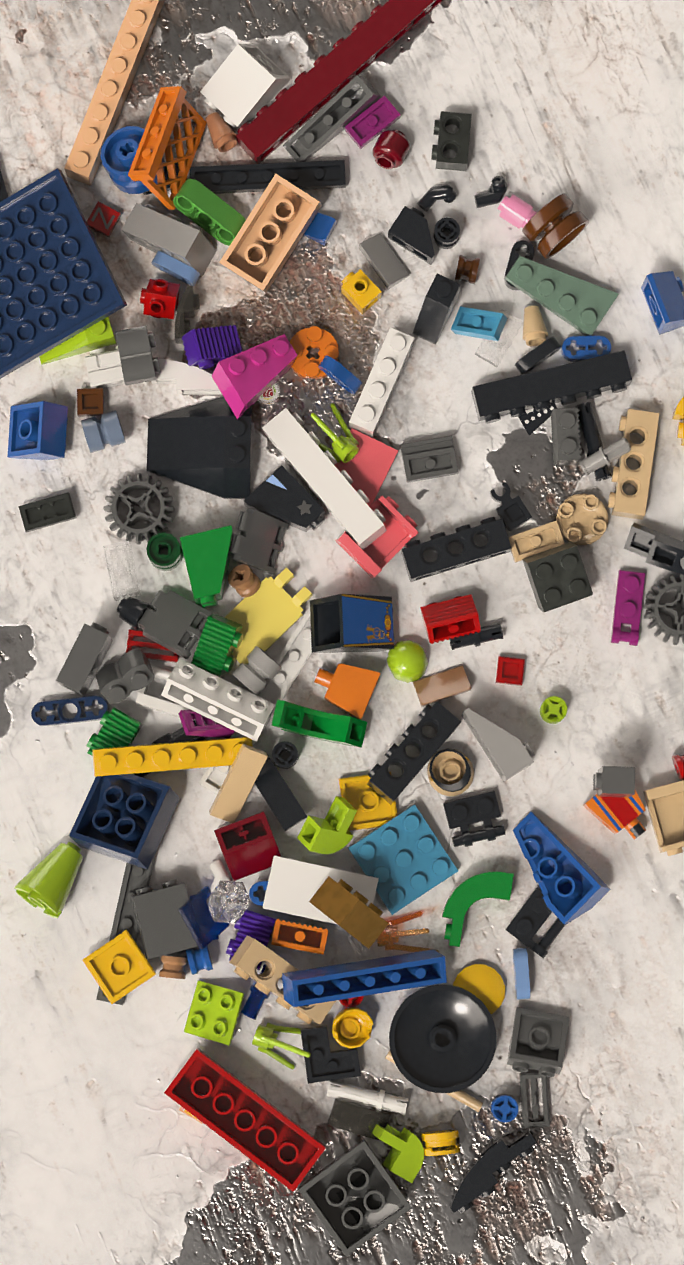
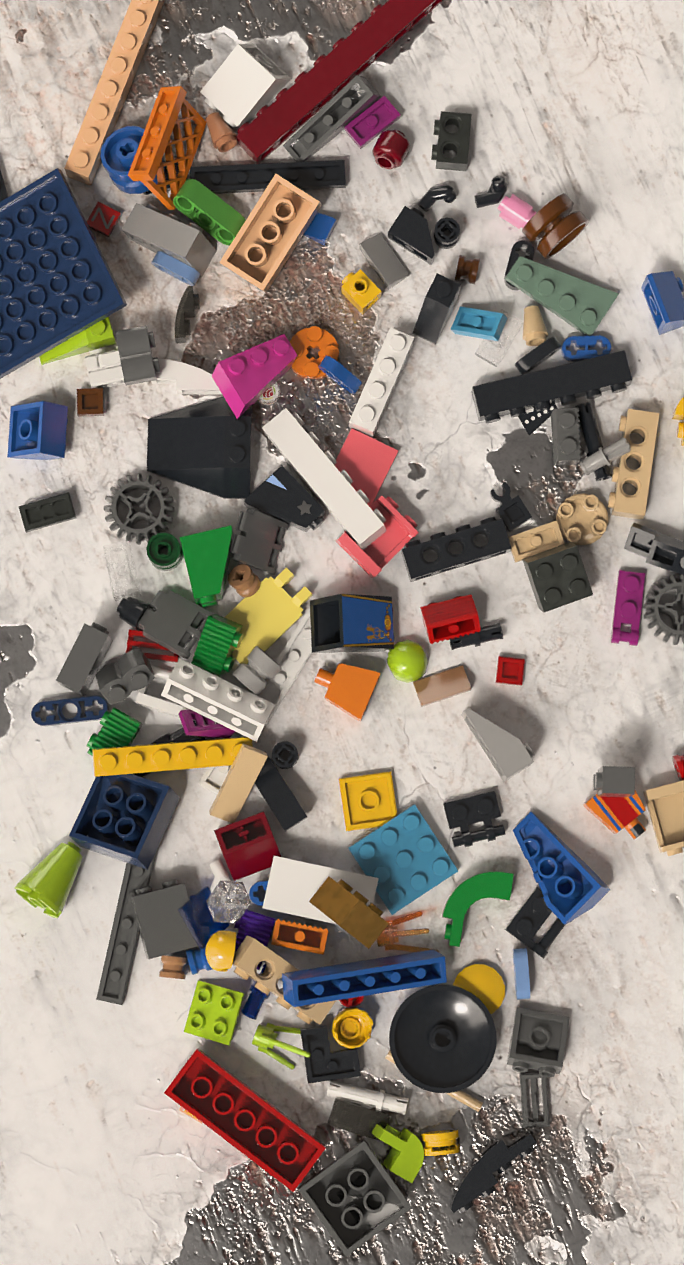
sand blue wheel [81,410,126,453] -> none
yellow tile [82,930,156,1004] -> none
red brick [140,279,180,319] -> none
dark purple brick [182,325,243,369] -> none
green arch [271,700,368,748] -> none
lime brick [297,796,357,854] -> none
lime plant [311,403,359,463] -> none
black brick [367,701,461,805] -> none
dark grey plate [400,435,459,483] -> none
tan piece [427,748,474,796] -> none
blue wheel [491,1094,519,1123] -> none
lime wheel [540,696,567,724] -> none
none -> yellow hair [205,931,236,972]

